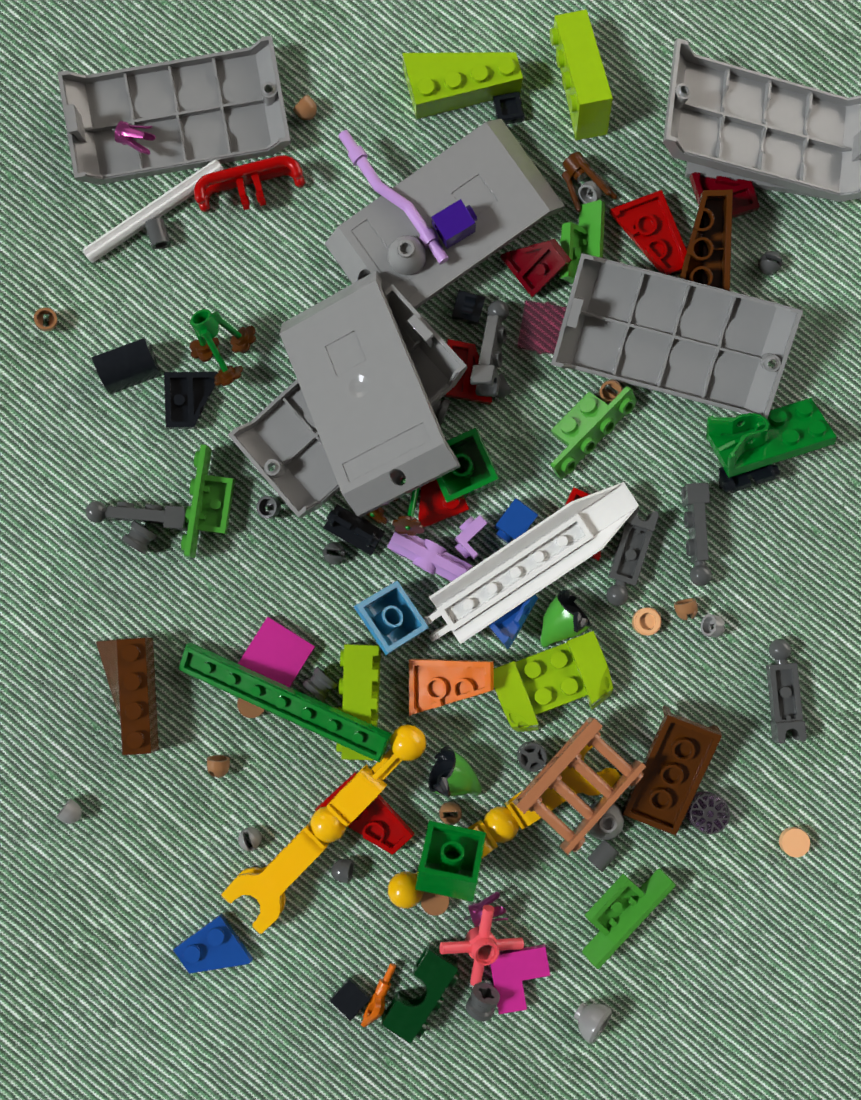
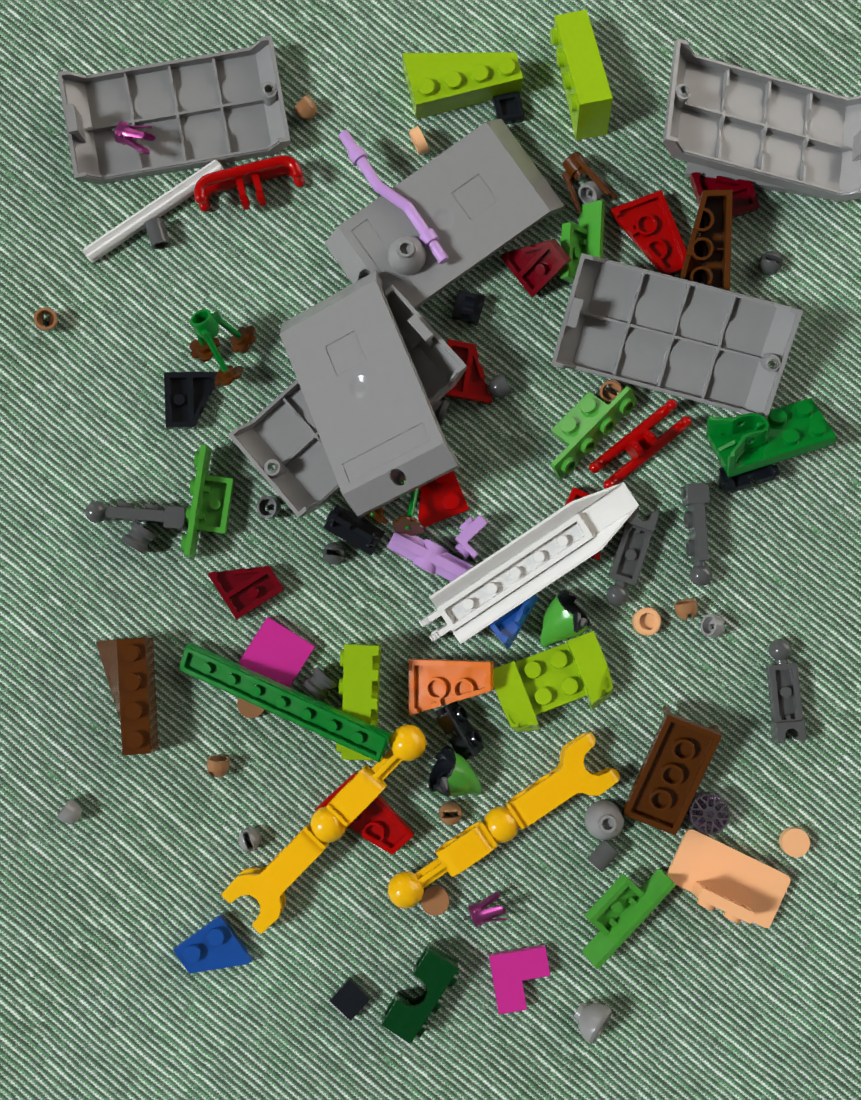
black brick [91,338,162,394] -> none
dark grey hinge [331,859,354,884] -> none
dark azure slope [354,580,429,655] -> none
orange hand [360,963,397,1027] -> none
green slope [415,821,486,902] -> none
dark purple brick [431,199,477,249] -> none
green slope [436,428,501,503] -> none
coral bar [439,905,524,986] -> none
dark grey wheel [466,982,500,1022] -> none
dark grey plate [470,300,509,397] -> none
blue brick [494,498,538,544] -> none
nougat fence [512,717,646,854] -> none
clear pink piece [517,300,566,355] -> none
dark grey wheel [517,741,547,772] -> none
none -> dark red wing [208,566,285,620]
none -> light nougat tile [408,126,430,156]
none -> black hinge [435,701,484,760]
none -> red piece [589,399,692,489]
none -> light nougat bracket [666,828,791,928]

